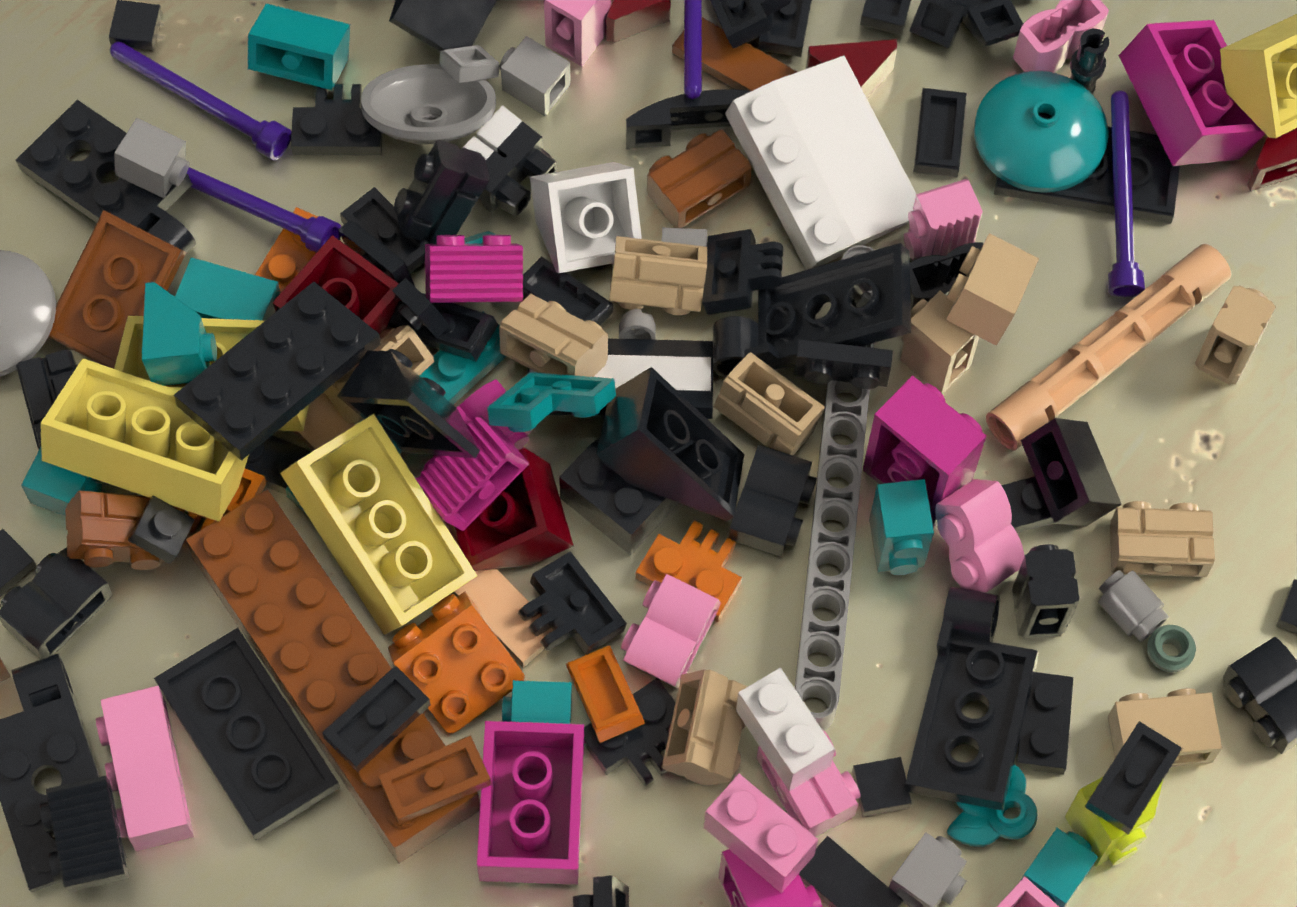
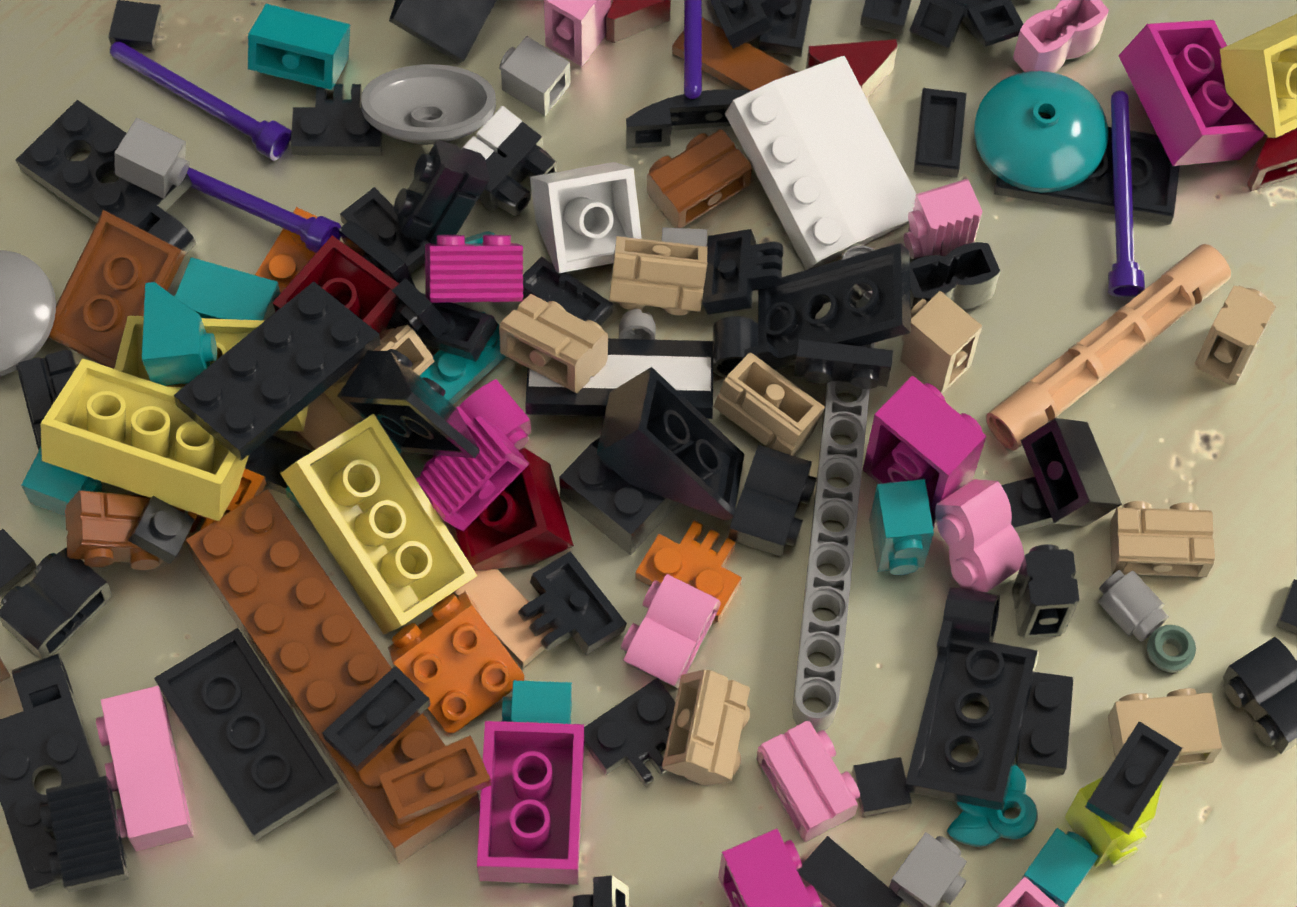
light grey tile [439,45,500,83] -> none
teal plate [487,372,616,432] -> none
orange tile [566,645,645,743] -> none
bright pink brick [704,774,818,893] -> none
white brick [736,667,835,791] -> none
tan brick [946,233,1039,346] -> none
black pin [1070,28,1109,94] -> none

